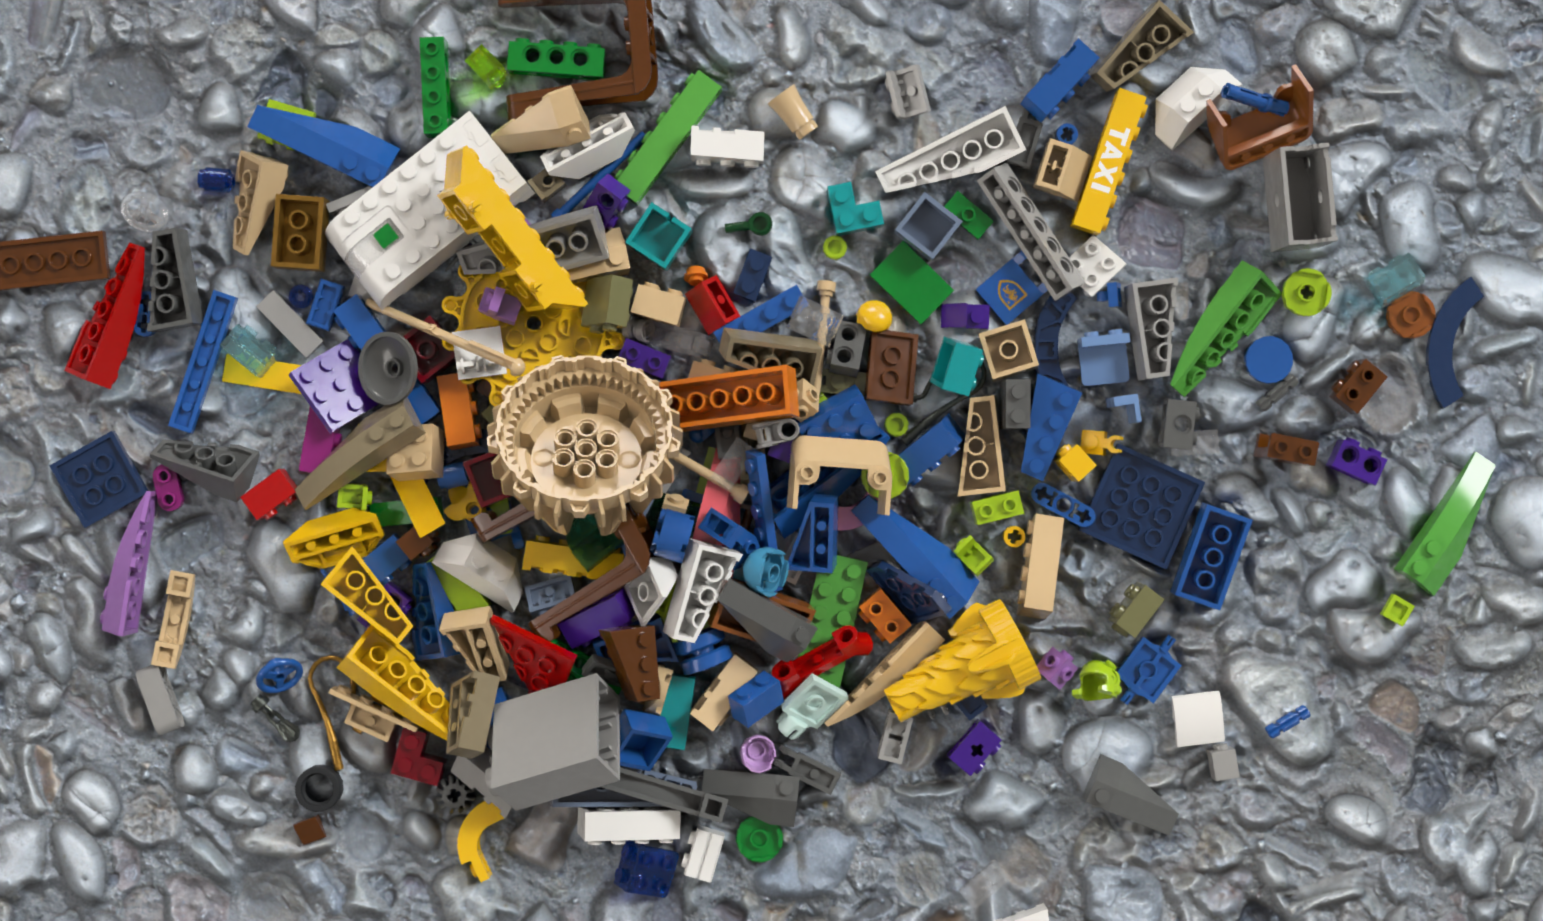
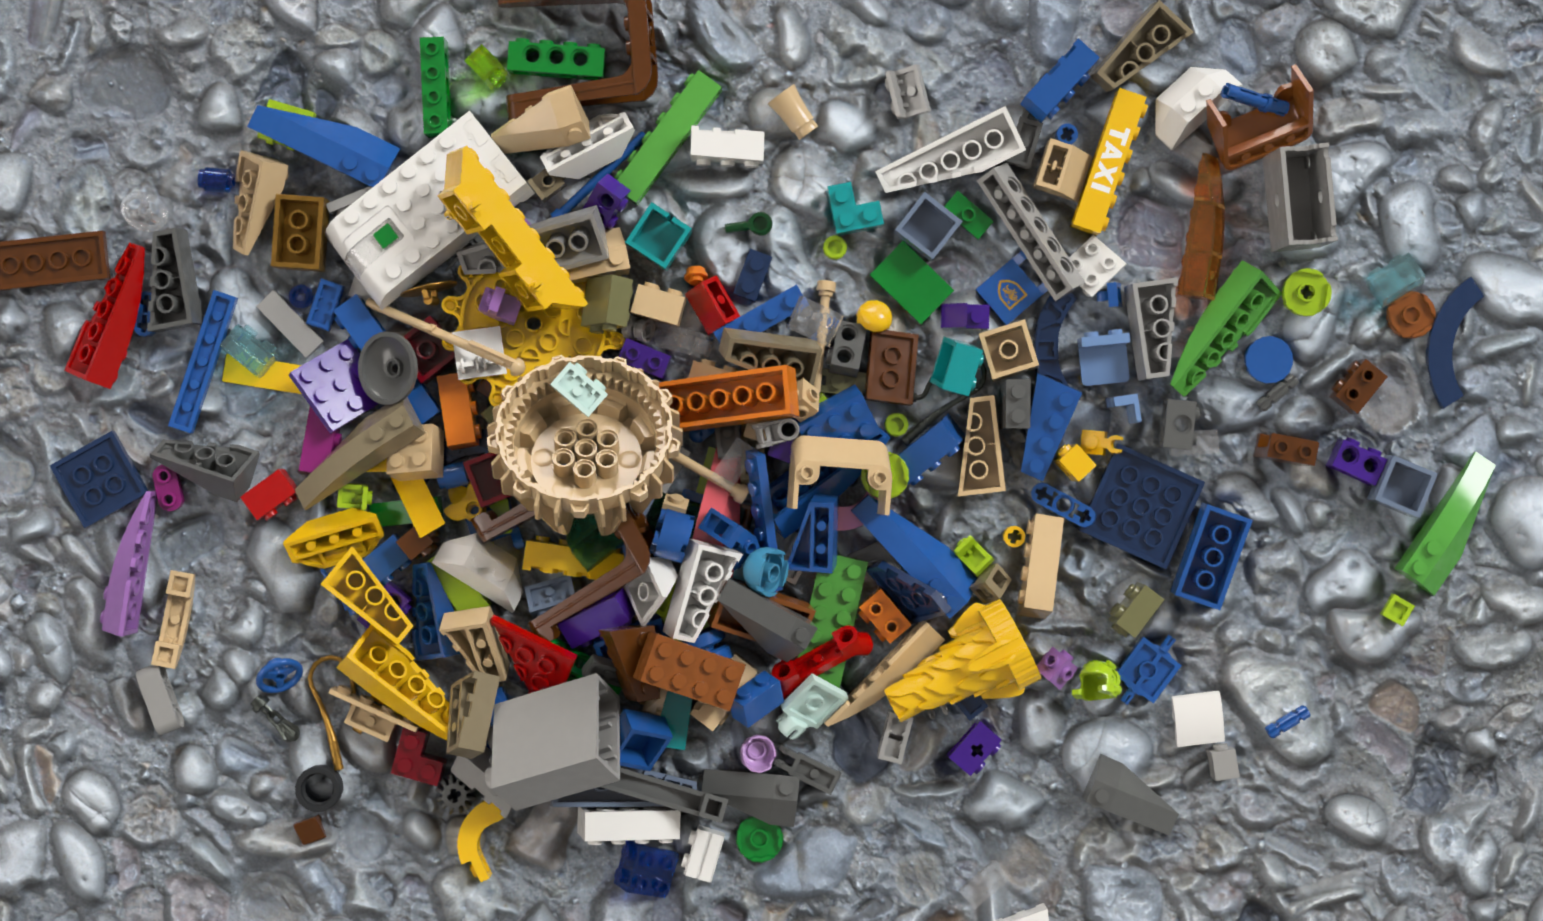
lime brick [969,490,1024,525] -> none
none -> pearl gold shield [400,281,458,306]
none -> light aqua bracket [550,362,608,417]
none -> dark orange brick [633,631,746,711]
none -> dark tan brick [969,563,1012,604]
none -> clear orange slope [1177,153,1225,301]
none -> sand blue piece [1367,455,1438,518]

